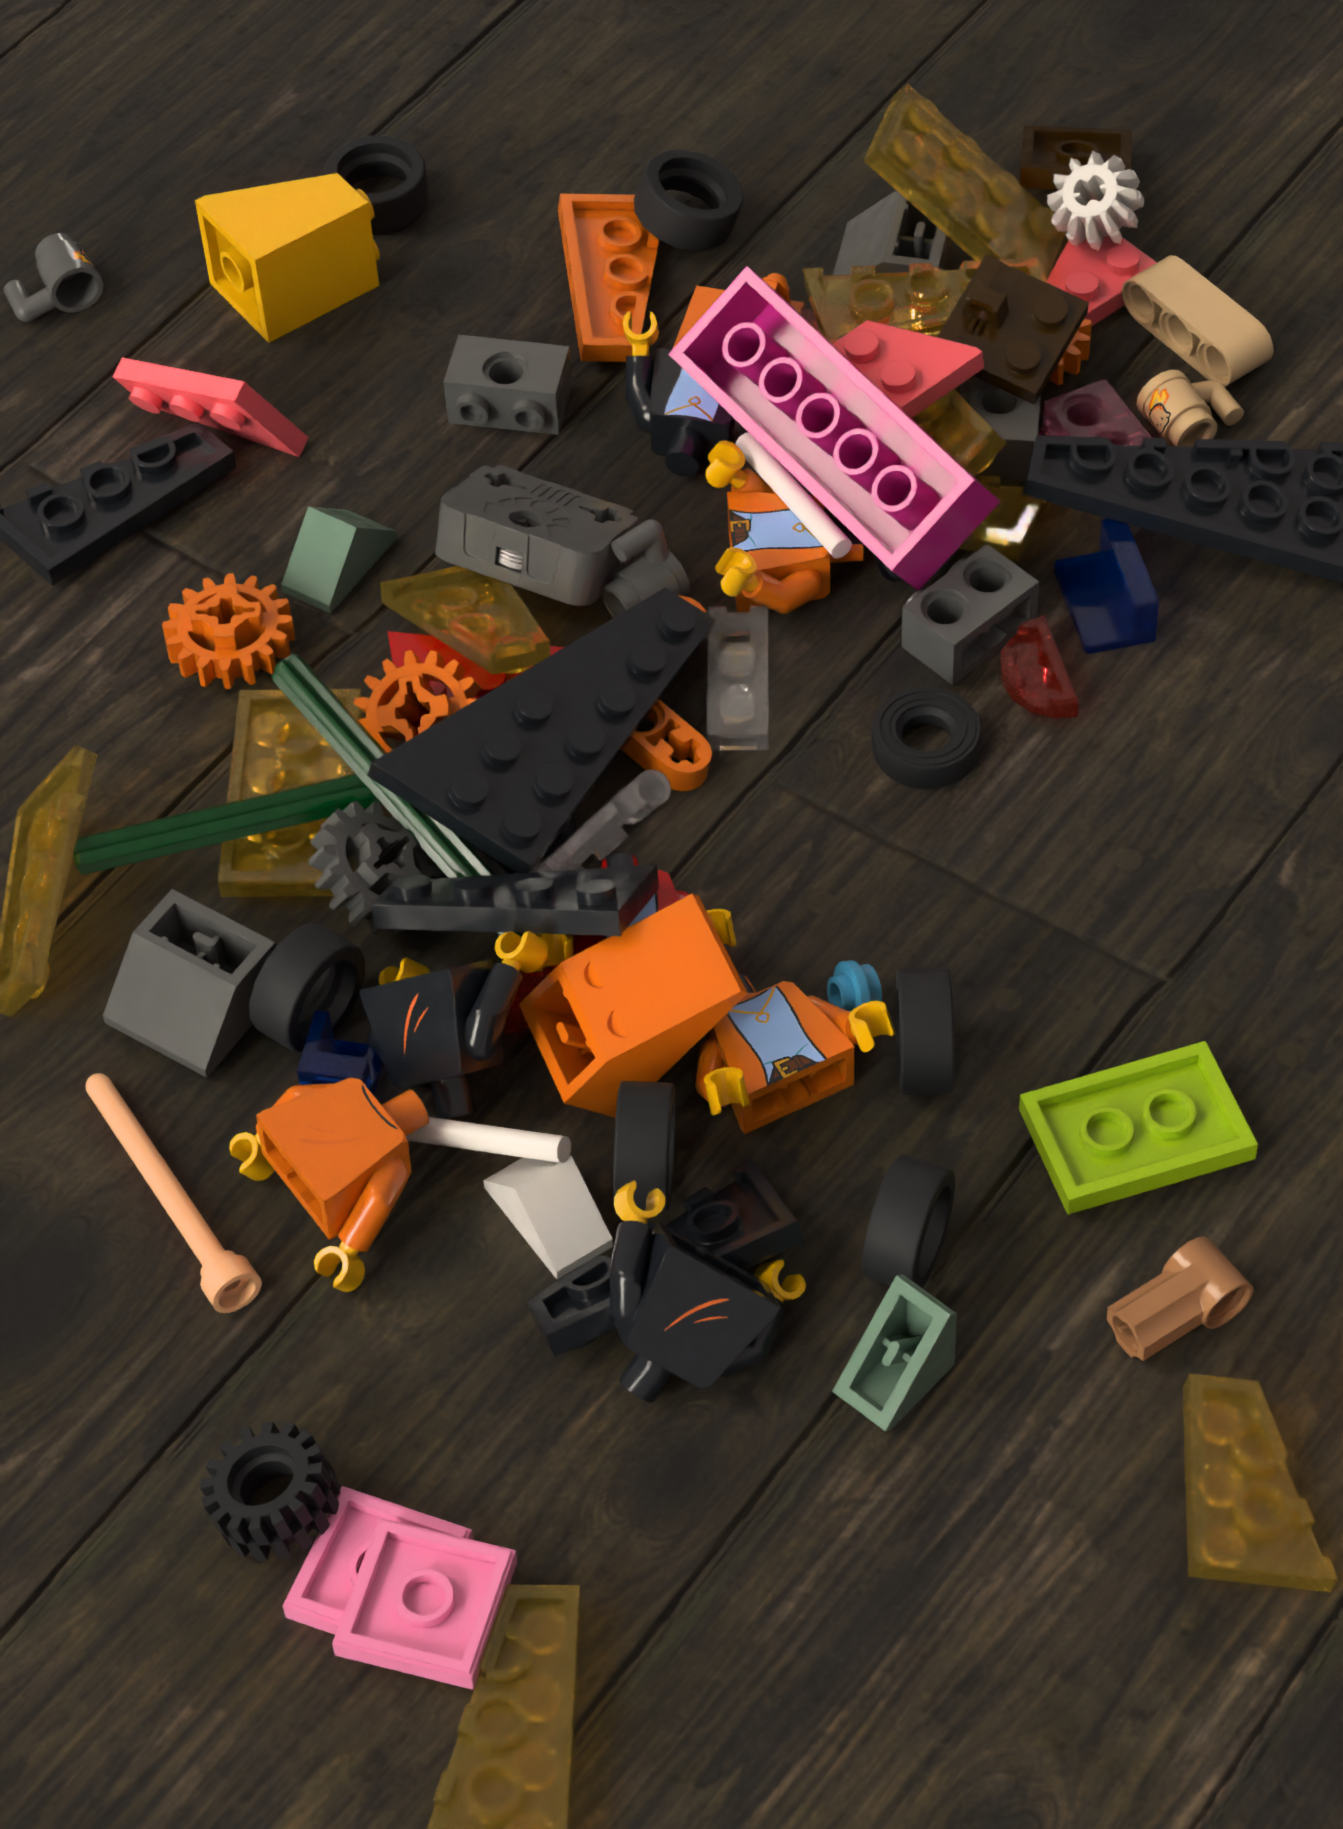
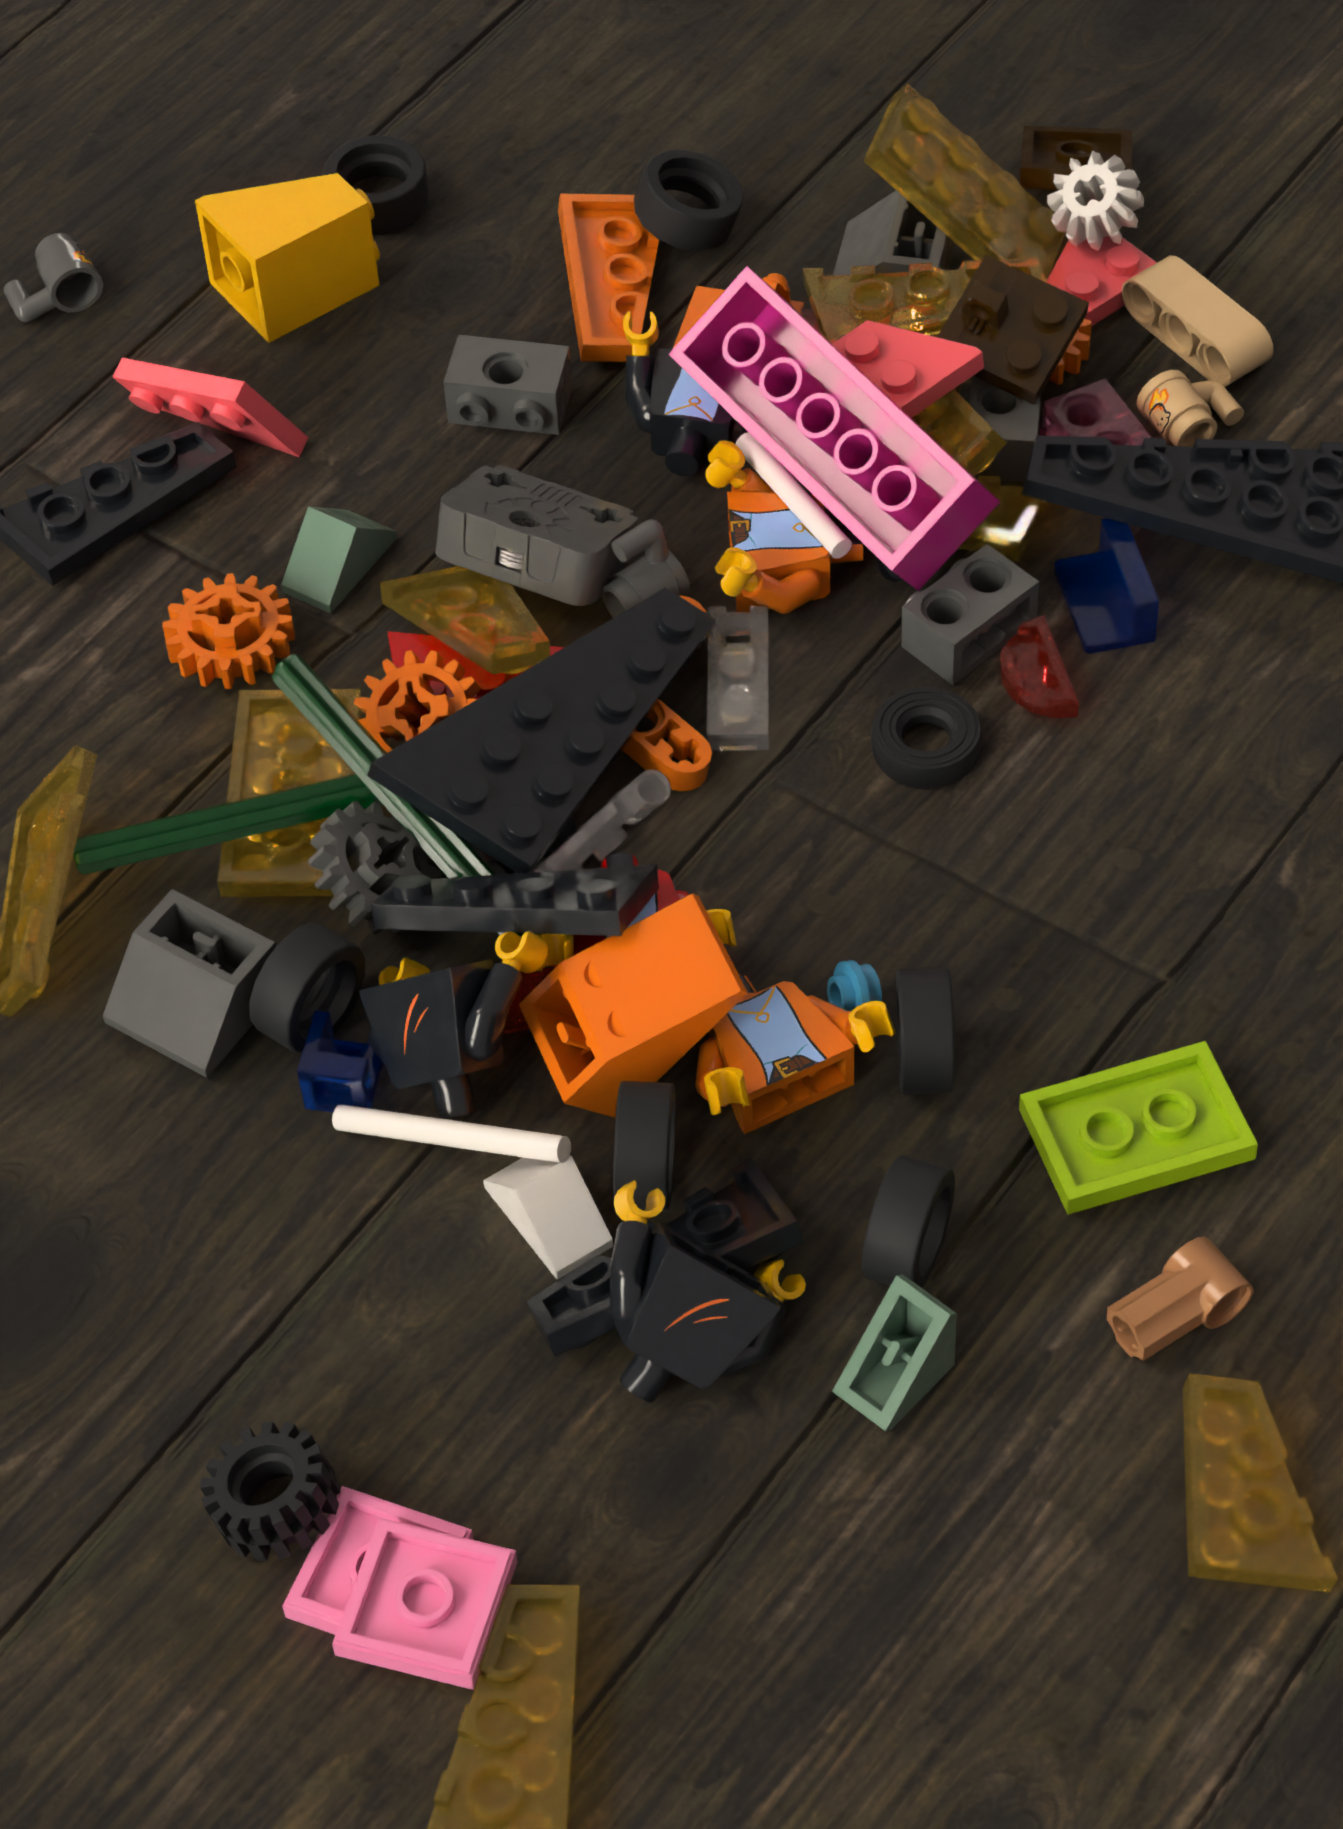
light nougat piece [86,1073,262,1313] -> none
orange torso [229,1077,429,1292] -> none

